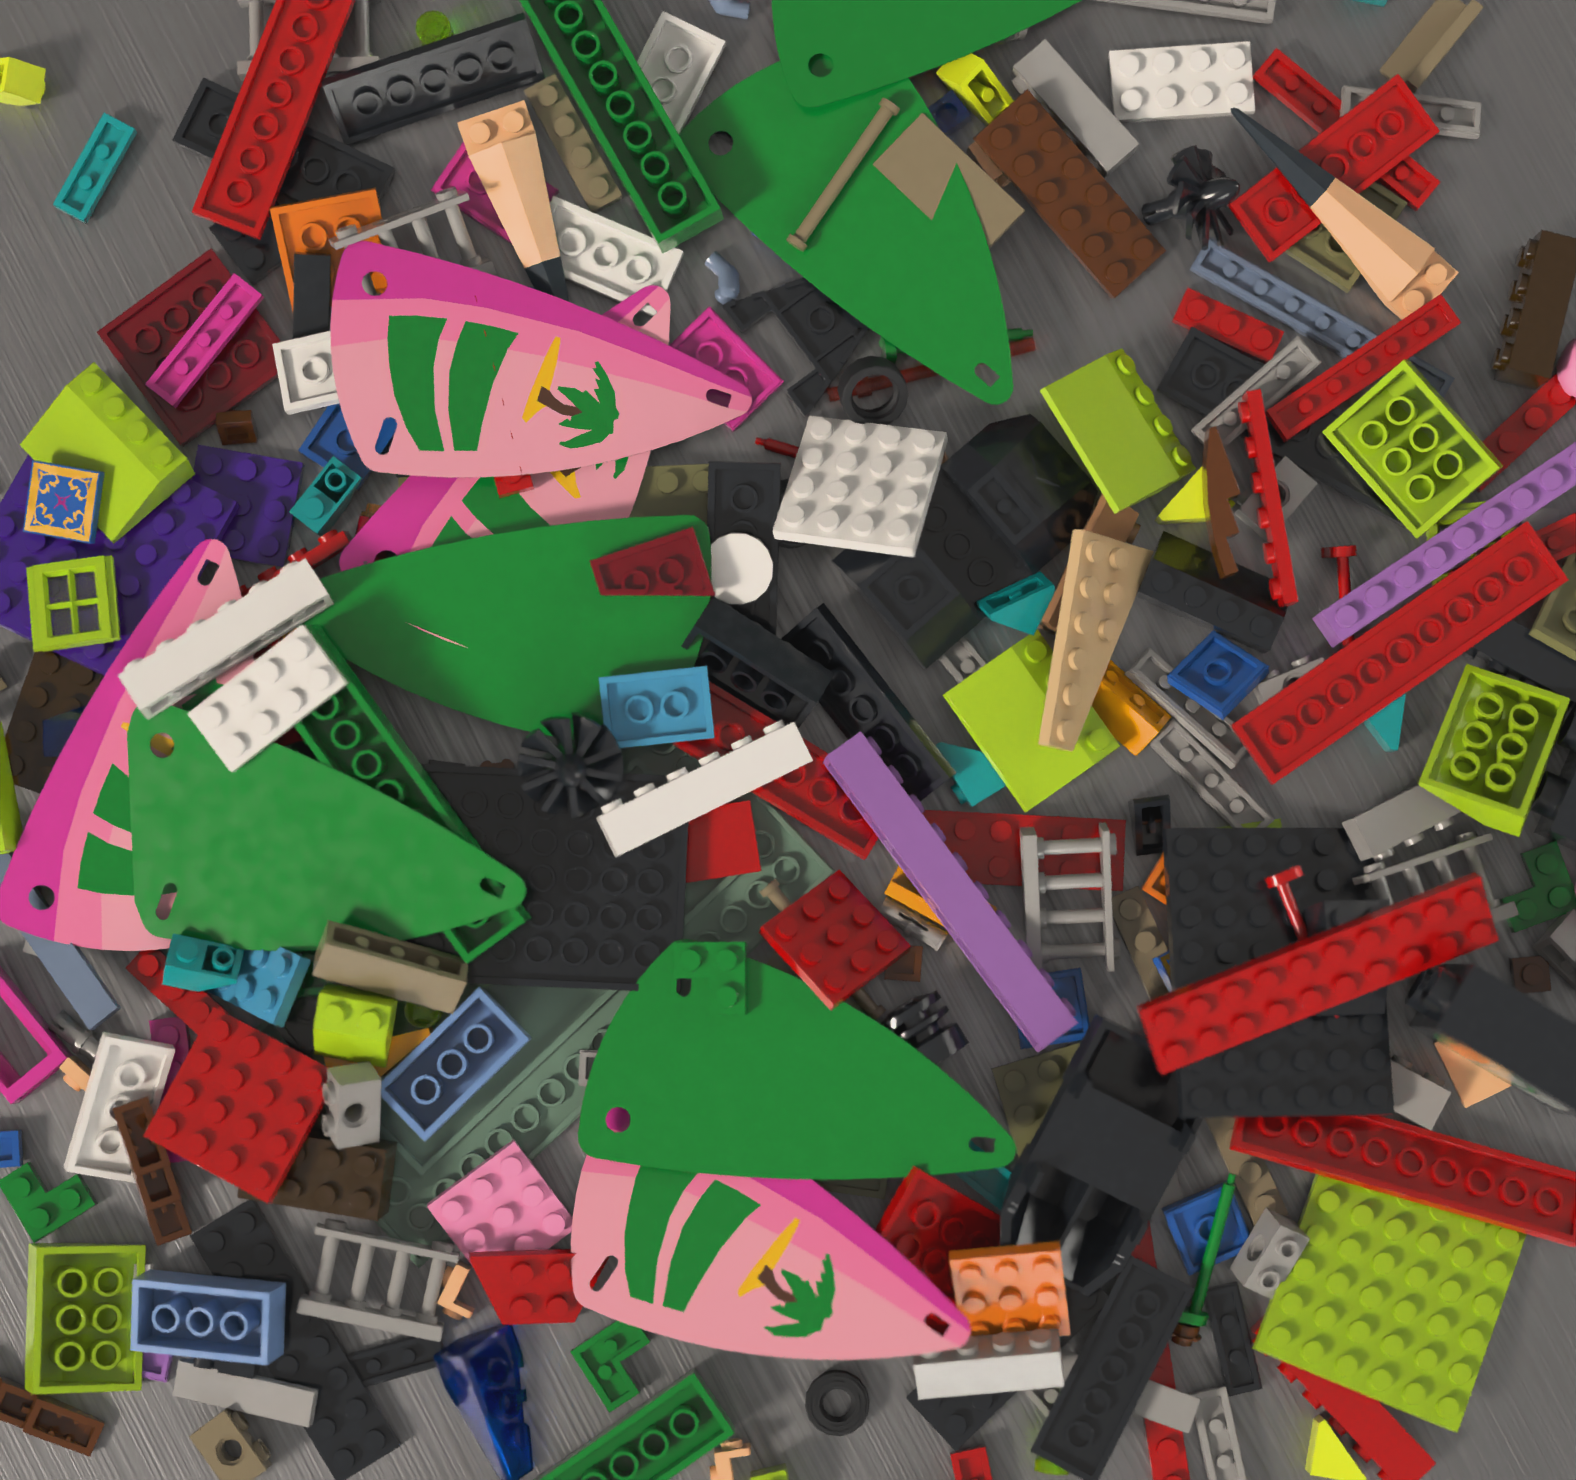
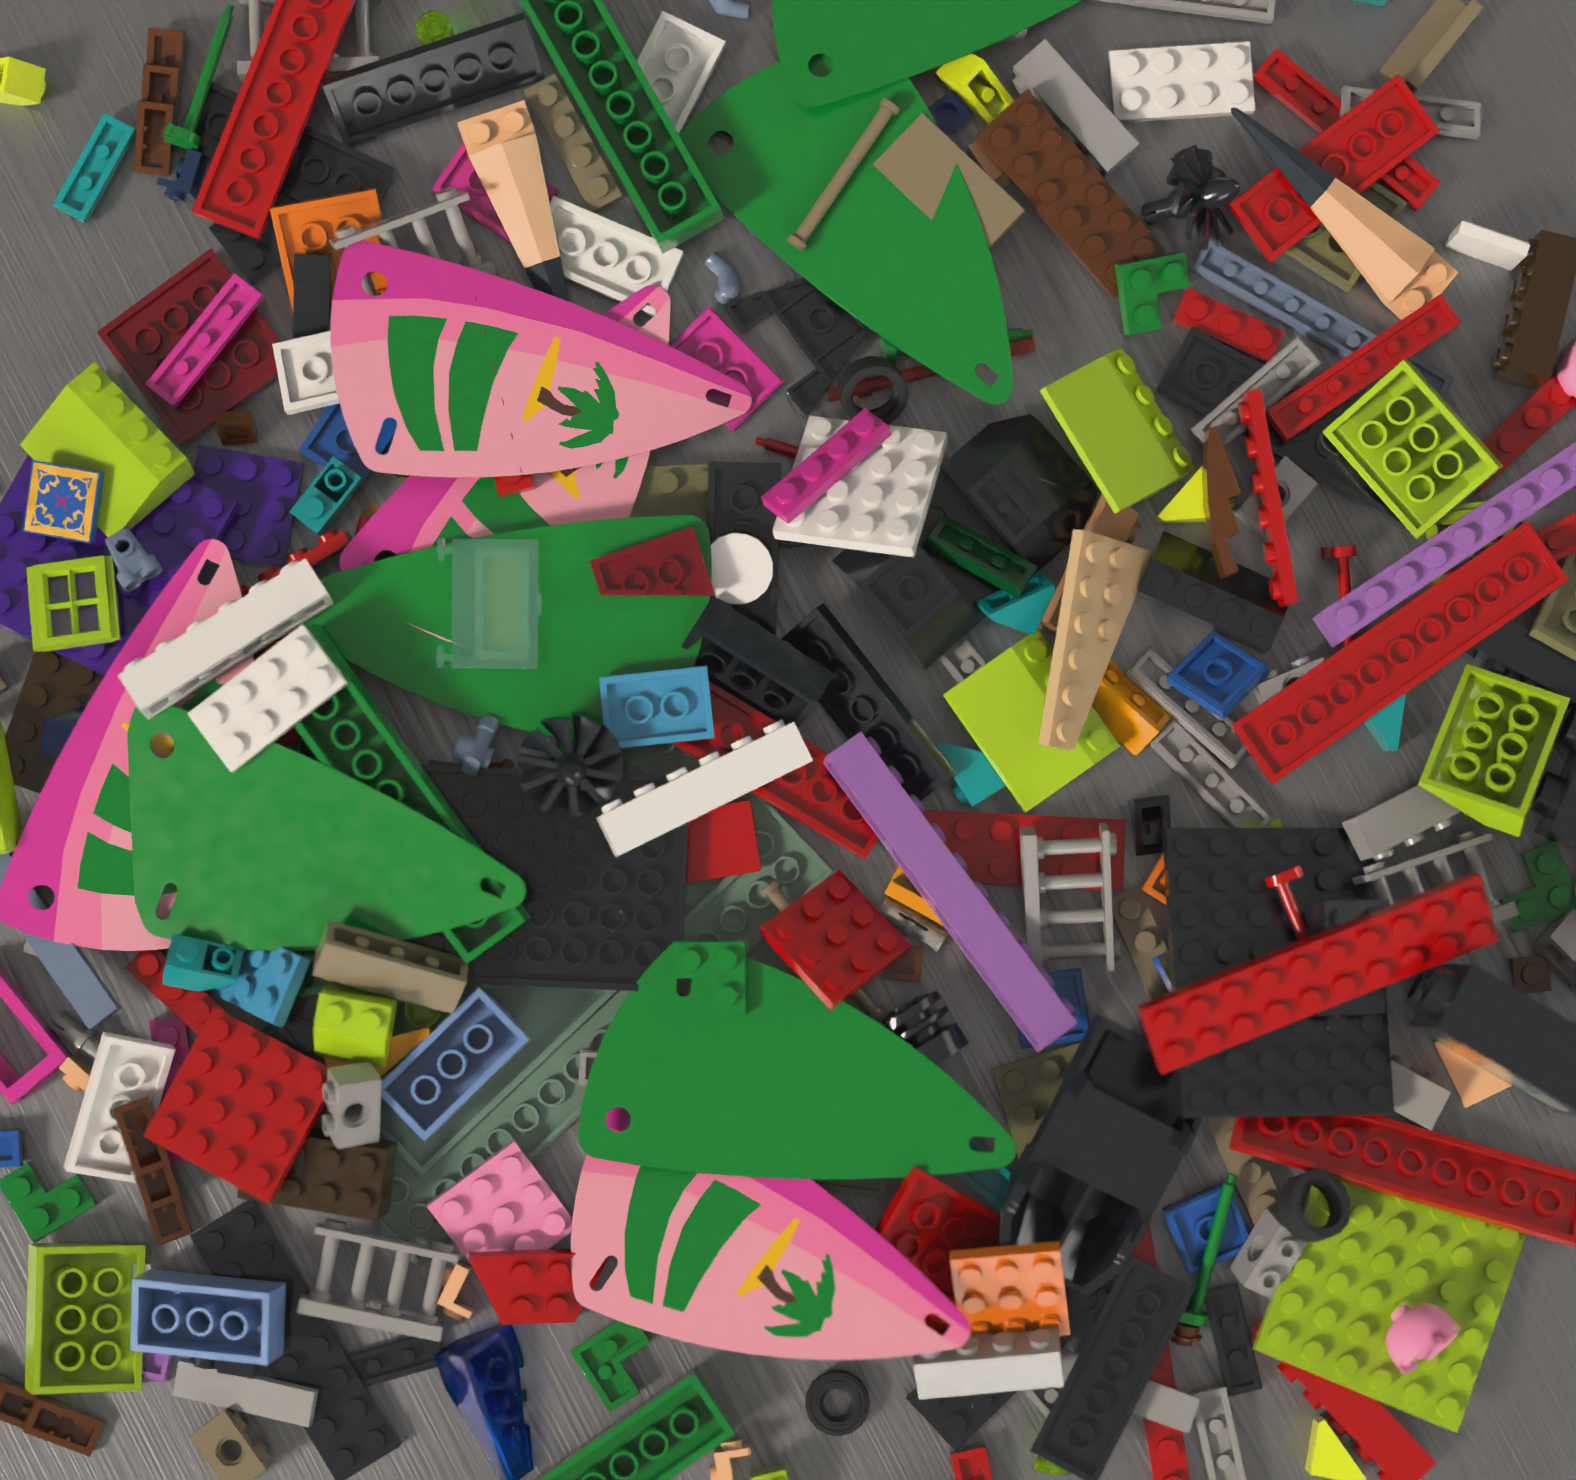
none -> sand blue plate [105,528,163,592]
none -> reddish brown slope [134,27,186,176]
none -> dark blue bracket [156,149,208,203]
none -> green piece [163,4,234,150]
none -> clear light blue piece [436,539,542,669]
none -> sand blue plate [452,715,499,776]
none -> dark pink plate [761,408,891,524]
none -> dark green plate [925,515,1038,598]
none -> green plate [1115,251,1190,336]
none -> black tyre [1277,1169,1351,1242]
none -> bright pink cylinder [1385,1303,1461,1374]
none -> white tile [1444,220,1530,271]

